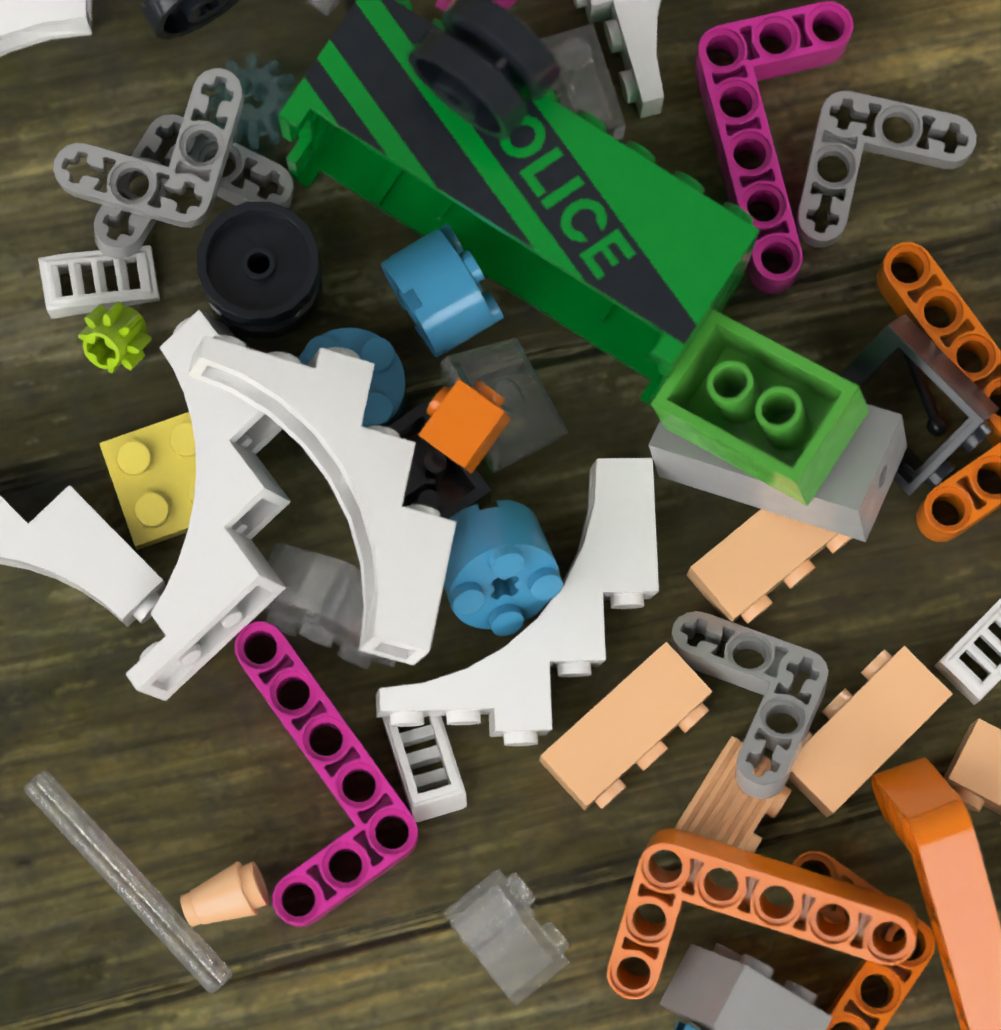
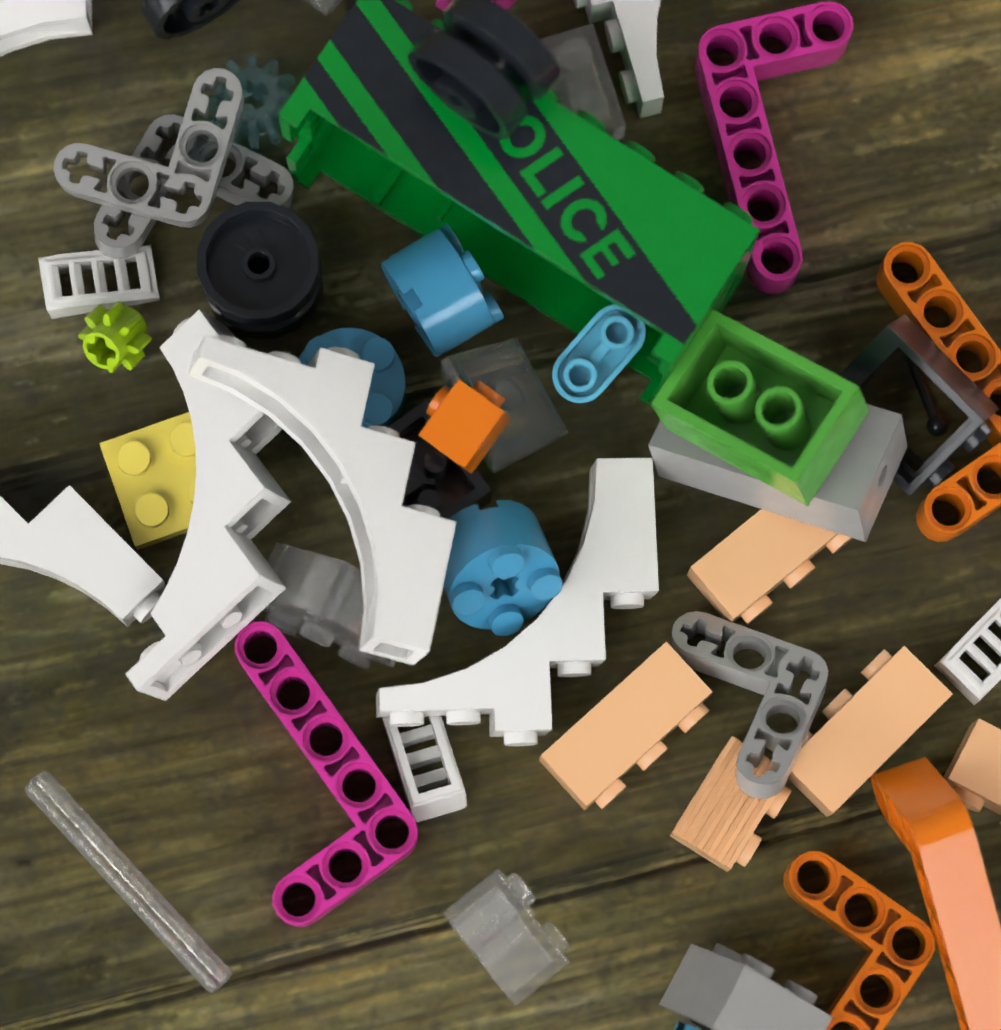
light nougat cone [180,861,269,927] -> none
orange beam [607,828,918,1000] -> none
light grey beam [796,91,976,248] -> none
none -> medium azure brick [552,304,646,403]

